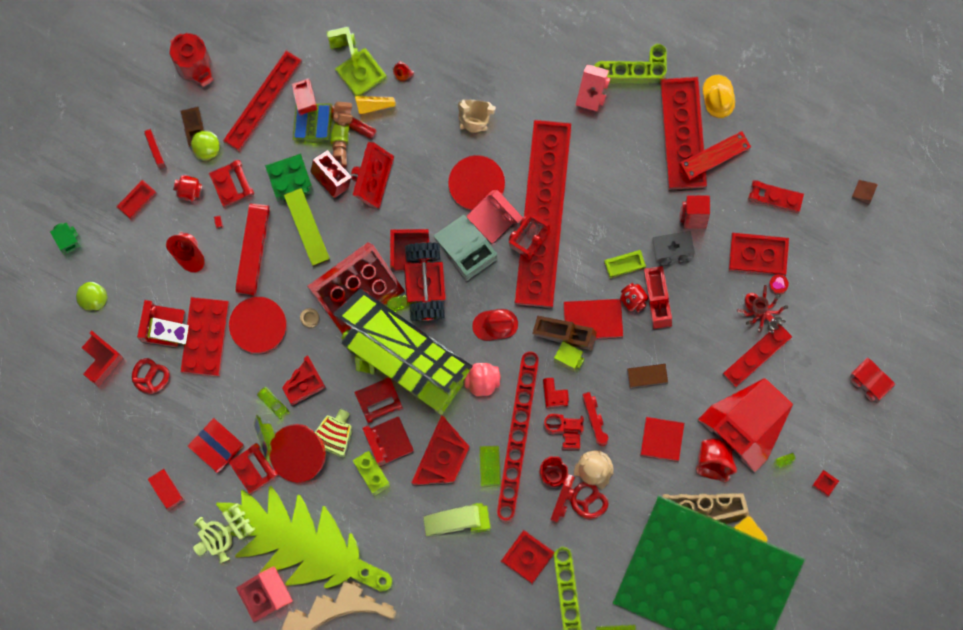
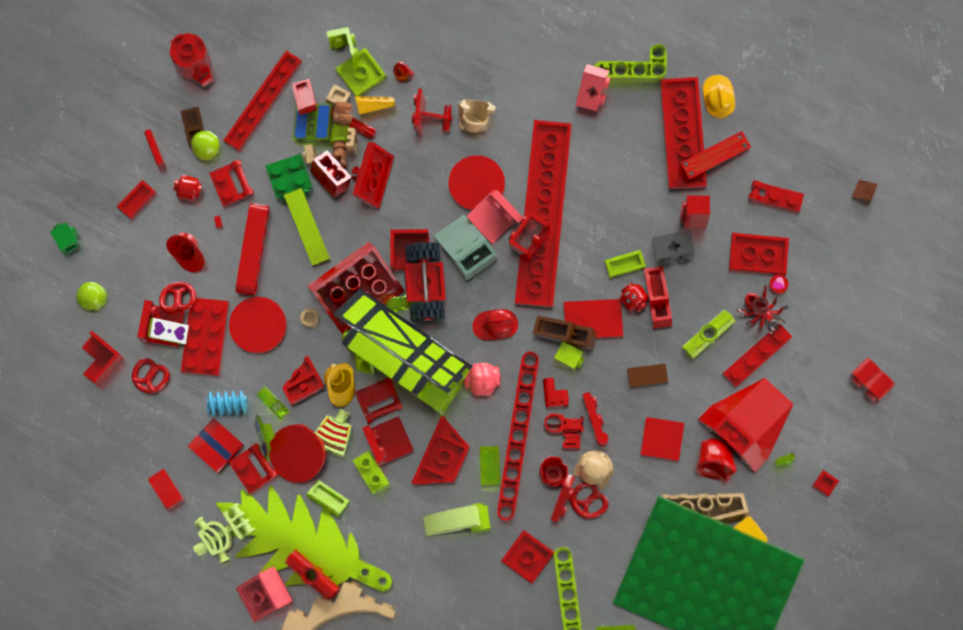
none -> red piece [159,282,196,312]
none -> medium azure piece [207,391,248,416]
none -> red piece [285,549,340,601]
none -> tan plate [303,144,317,167]
none -> lime tile [306,480,350,517]
none -> yellow piece [324,363,355,407]
none -> tan plate [325,84,351,106]
none -> tan tile [346,128,358,157]
none -> red plate [412,89,453,136]
none -> lime piece [681,309,736,360]

